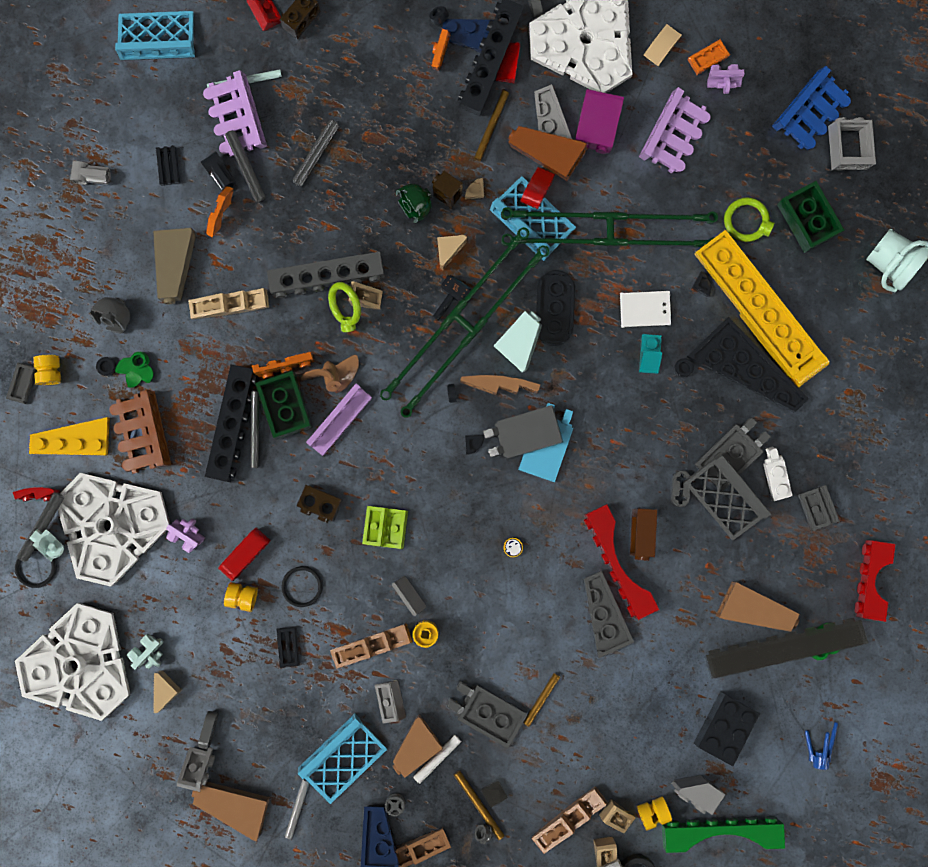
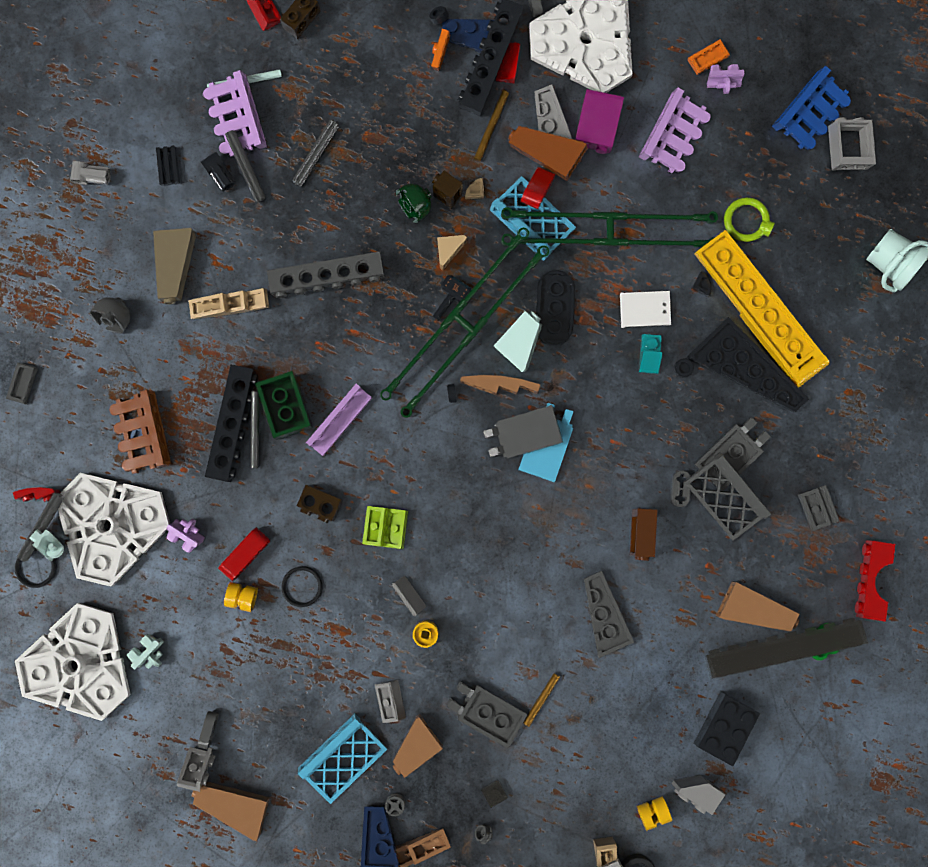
yellow wing [29,417,110,456] -> none
yellow wheel [33,355,61,385] -> none
black tile [96,357,117,377] -> none
medium azure fence [115,11,195,60] -> none
green plate [115,352,153,388] -> none
tan slope [154,671,182,713] -> none
orange tile [206,186,233,237] -> none
orange wing [252,352,315,379] -> none
black tile [276,626,300,668] -> none
light grey bar [284,779,309,839] -> none
medium nougat piece [301,355,359,393] -> none
lime piece [328,282,361,332] -> none
medium nougat slope [330,624,413,669] -> none
tan slope [349,282,383,309] -> none
white piece [413,735,462,784] -> none
pearl gold bar [454,770,505,840] -> none
black tile [465,435,484,455] -> none
tile [504,538,523,557] -> none
medium nougat slope [532,787,607,854] -> none
red arch [584,504,659,620] -> none
tan slope [599,799,635,833] -> none
tan slope [643,24,682,67] -> none
green arch [662,817,785,853] -> none
white hinge [763,447,792,501] -> none
dark green brick [777,181,844,253] -> none
blue plant [805,722,838,770] -> none

